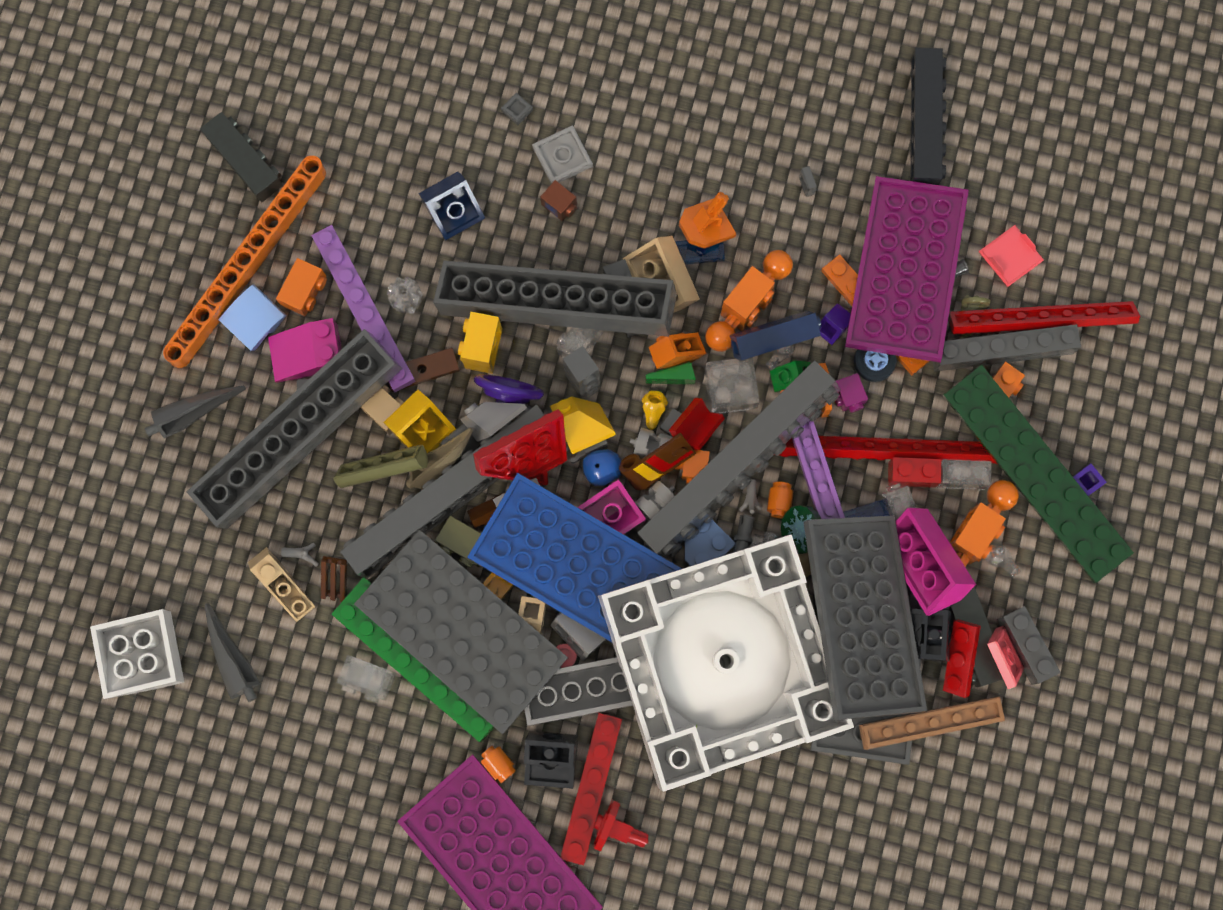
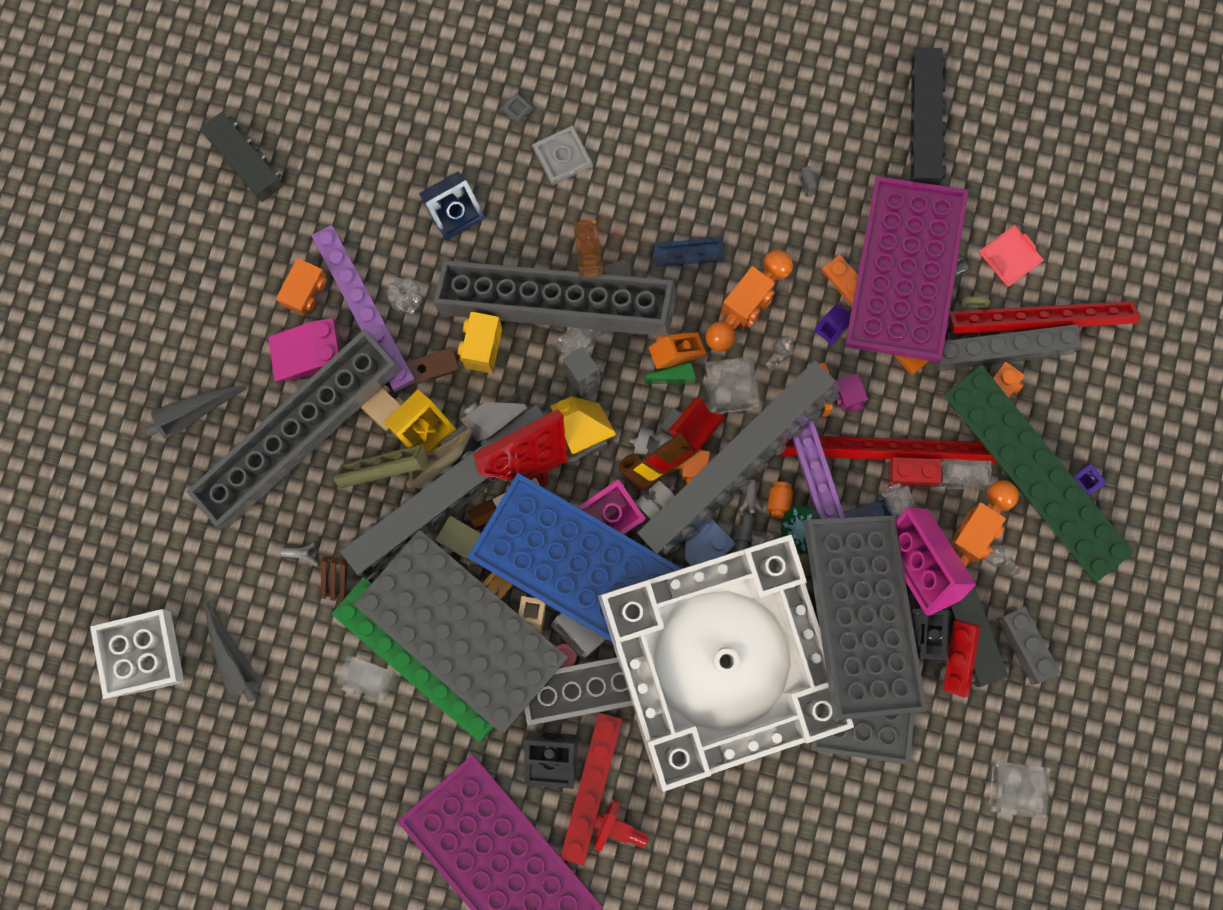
orange beam [163,156,326,368] -> none
light blue slope [219,285,287,351] -> none
tan slope [248,547,316,622] -> none
dark purple piece [474,374,544,404] -> none
orange brick [481,745,516,783] -> none
copper brick [540,180,577,221] -> none
blue helmet [583,449,622,486] -> none
tan slope [623,236,700,313] -> none
yellow animal [642,390,668,430] -> none
orange piece [679,192,736,249] -> none
dark blue brick [730,311,821,360] -> none
green bracket [770,360,811,392] -> none
black wheel [854,349,897,382] -> none
medium nougat tile [859,696,1005,750] -> none
coral tile [987,626,1024,689] -> none
none -> clear orange plate [573,219,604,277]
none -> clear brick [989,761,1050,819]

